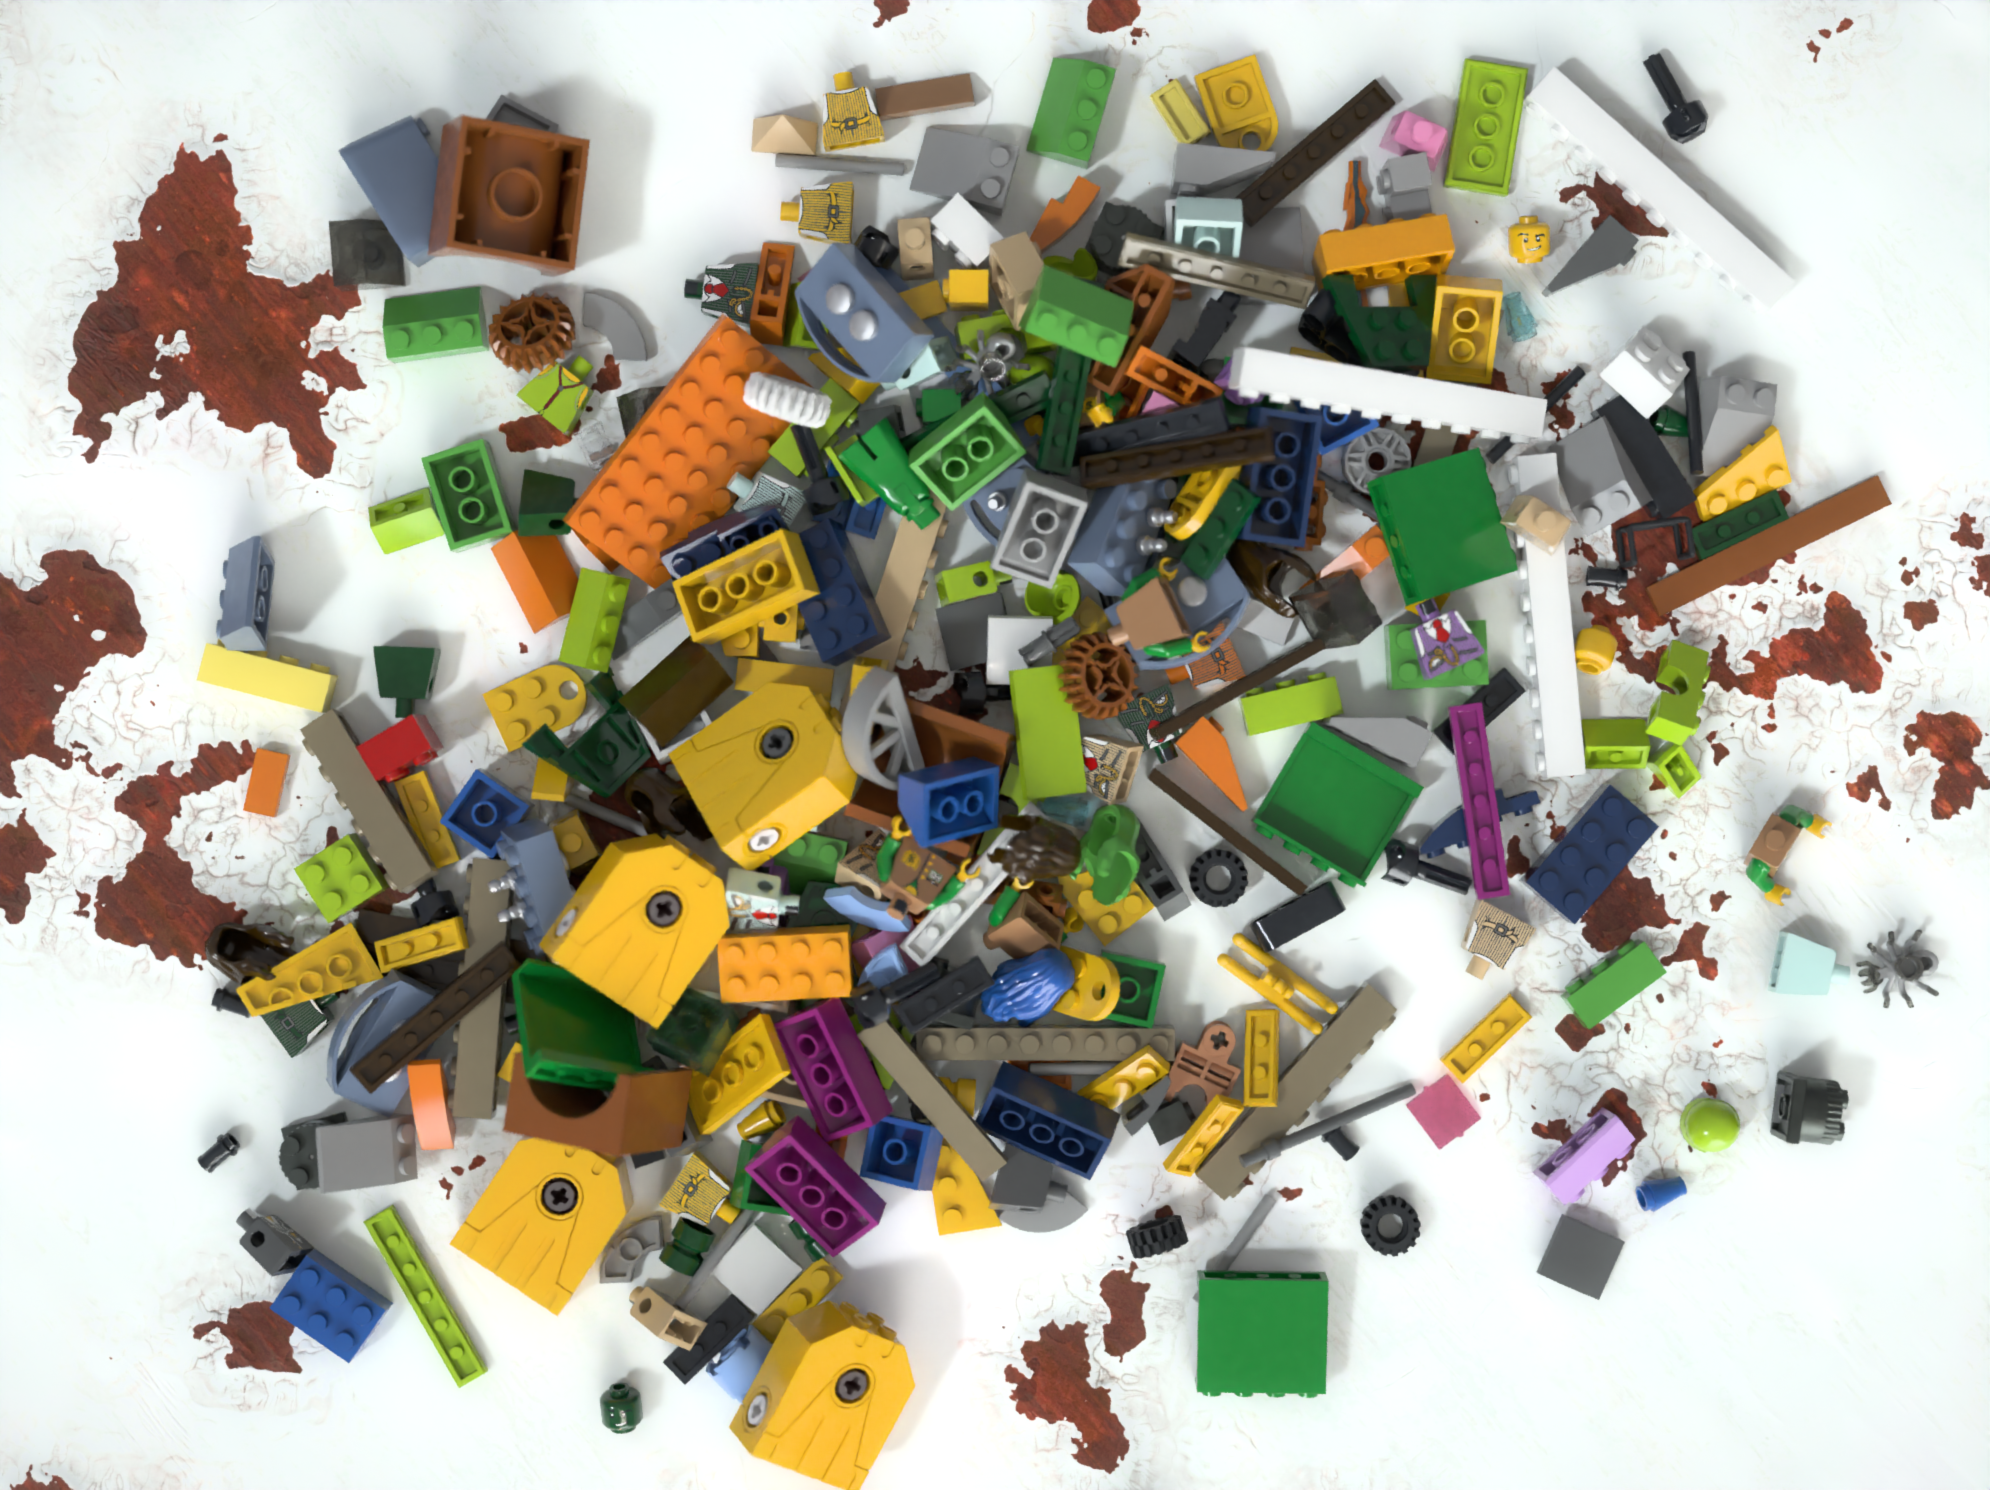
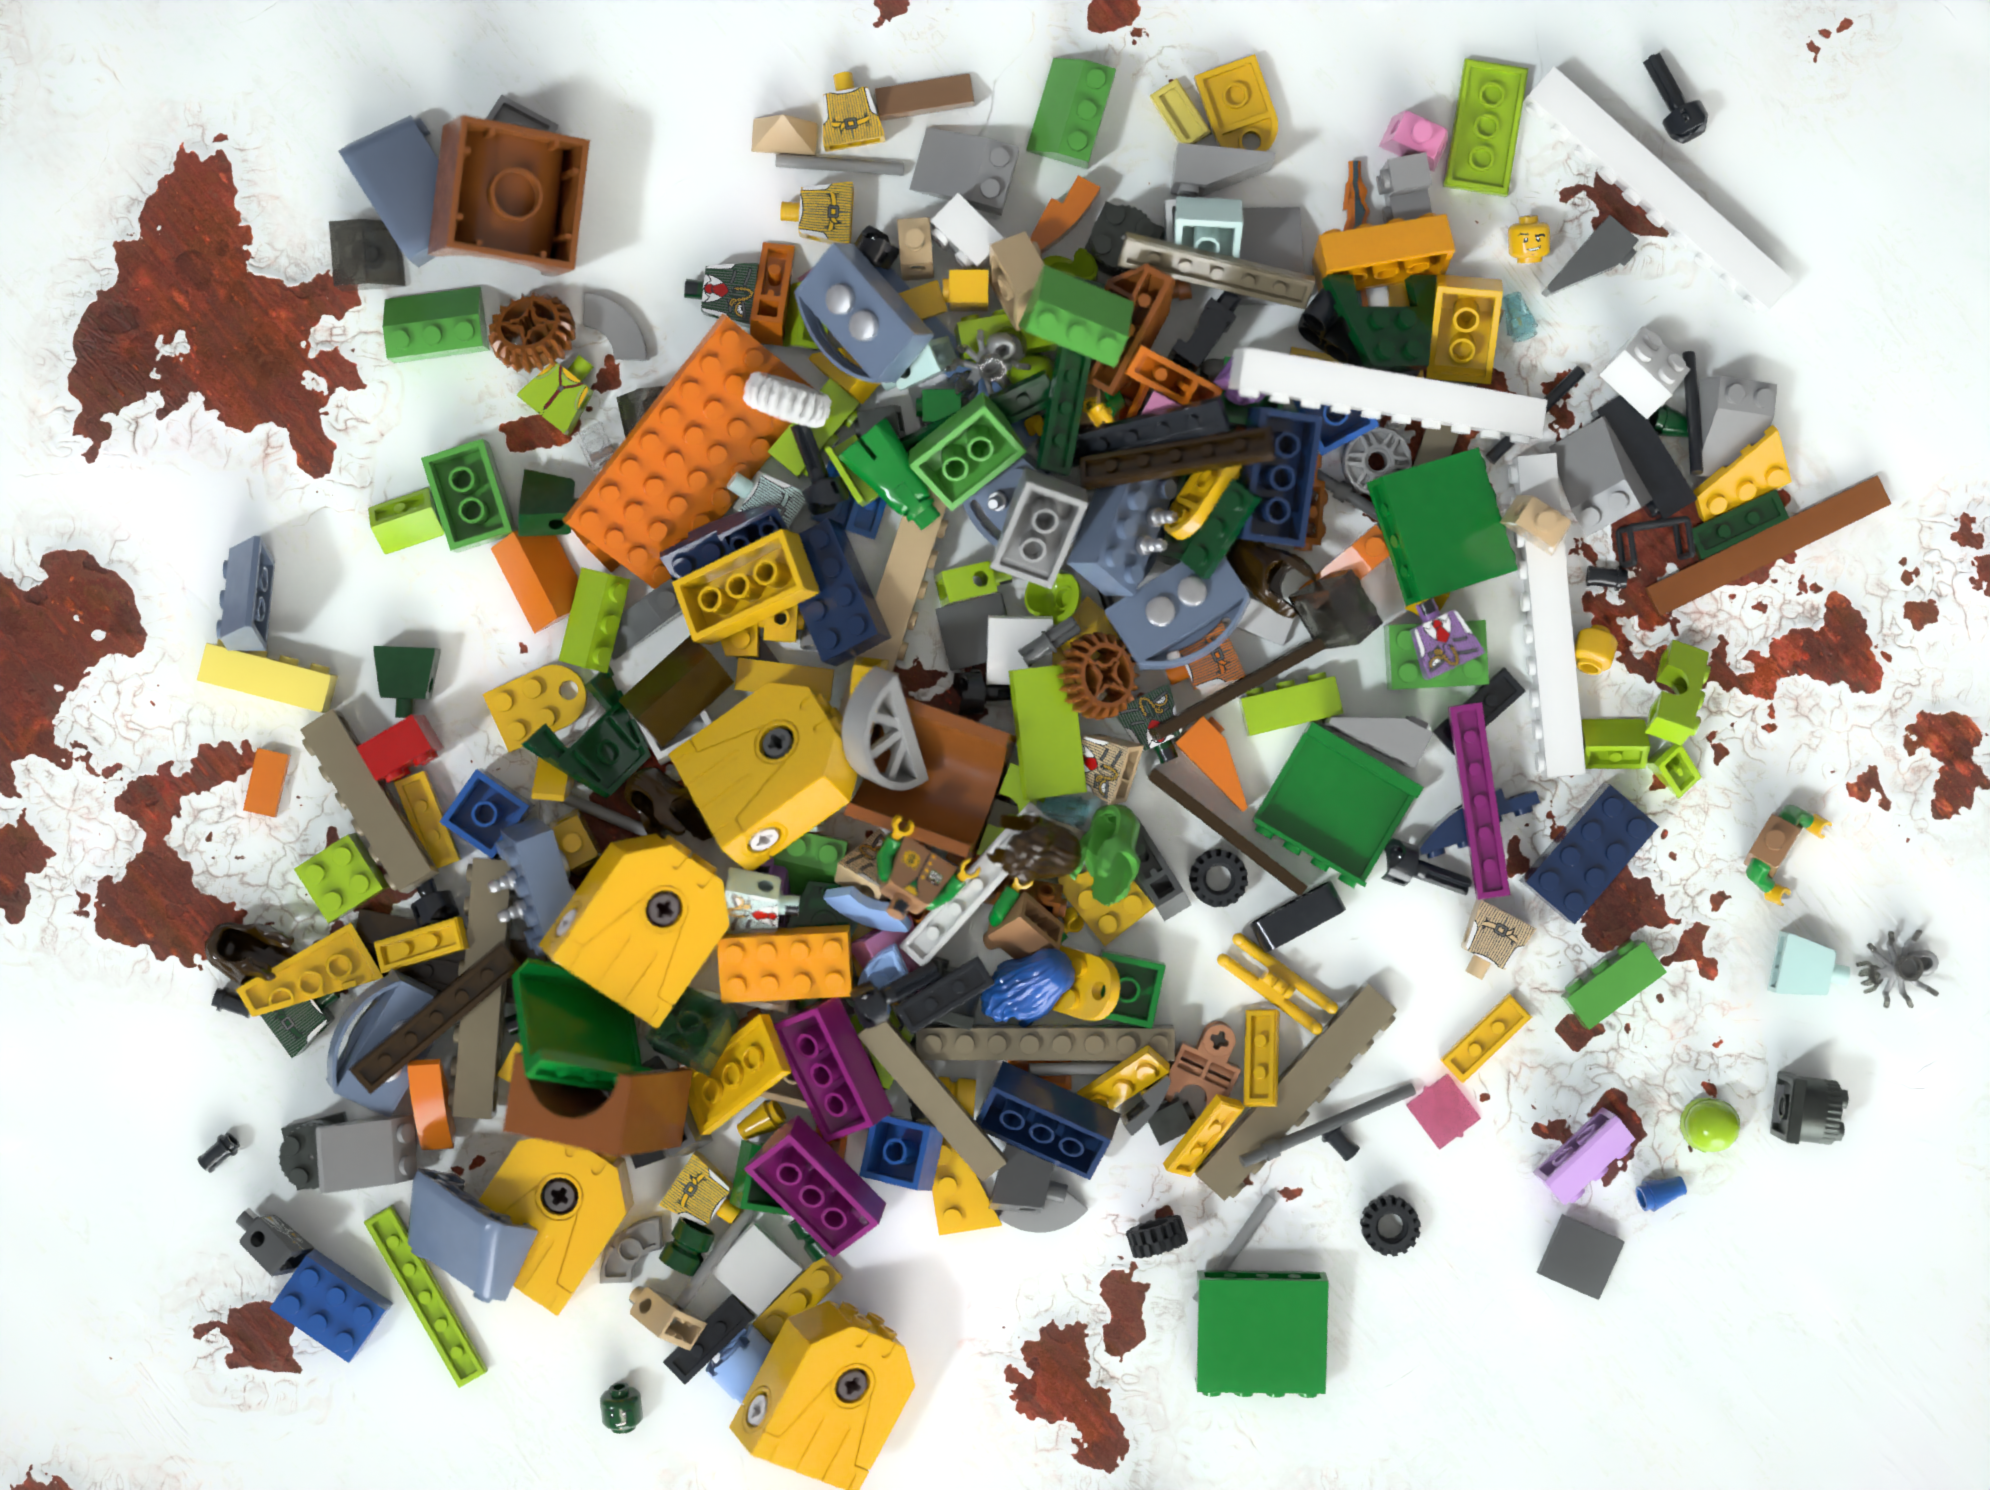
blue slope [898,756,999,848] -> none
medium nougat torso [1107,557,1211,658] -> none
dark brown tile [1234,79,1396,227] -> none
none -> sand blue windscreen [407,1168,539,1303]

